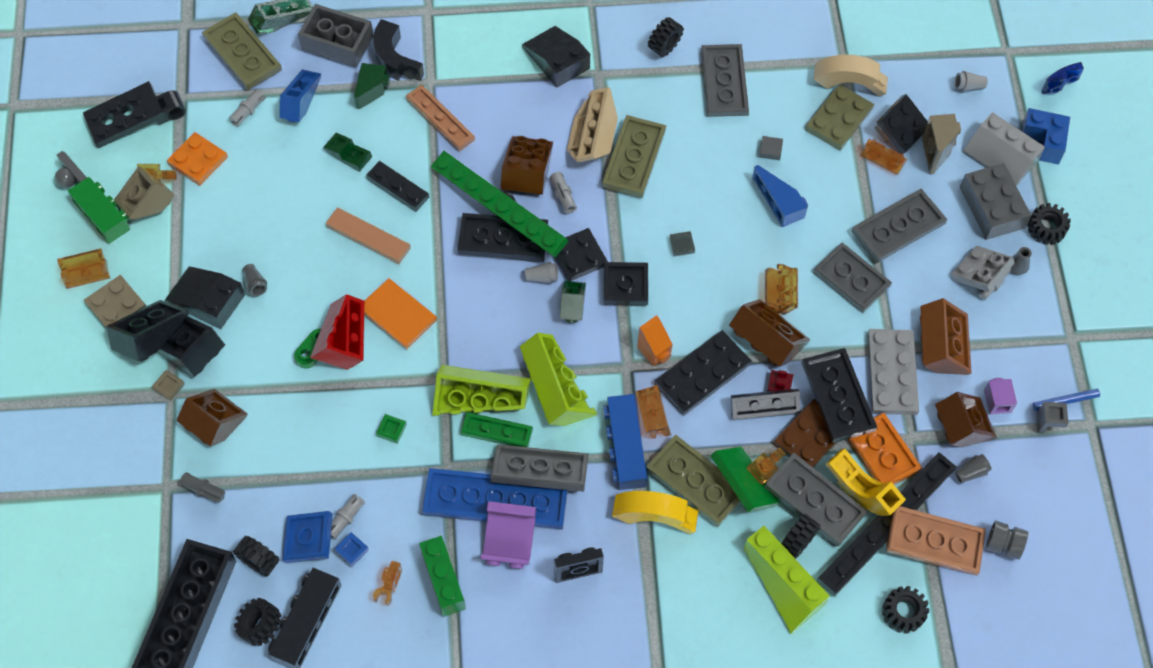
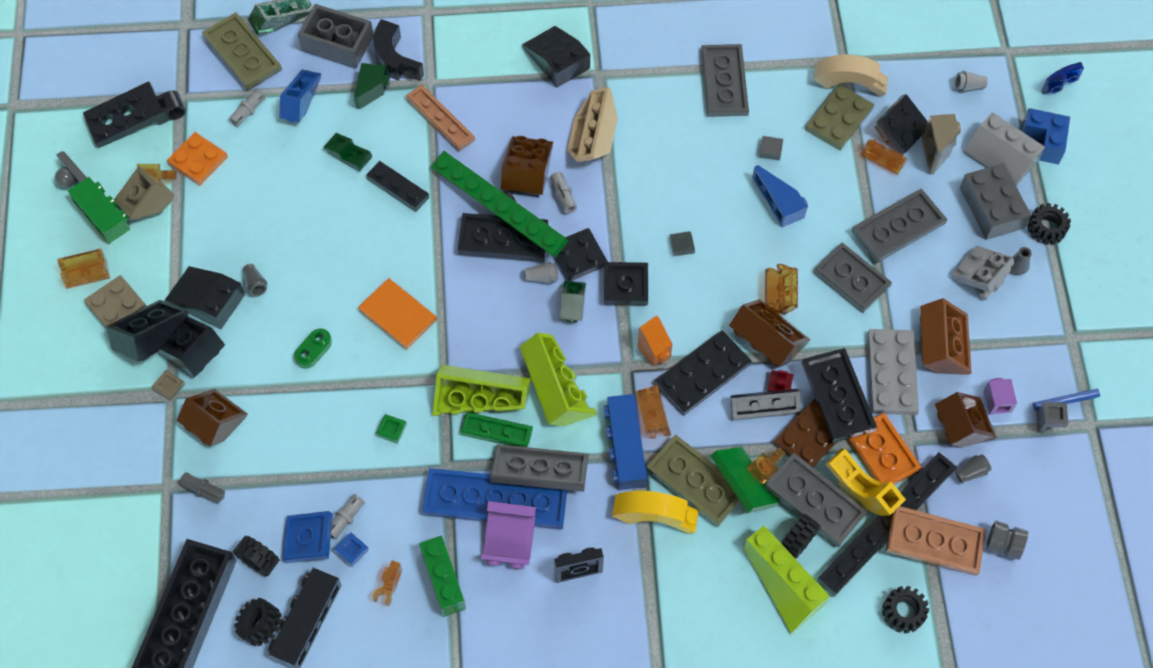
red wedge [310,294,365,370] -> none
nougat tile [326,207,411,264] -> none
olive plate [602,115,667,198] -> none
black tyre [648,17,684,57] -> none

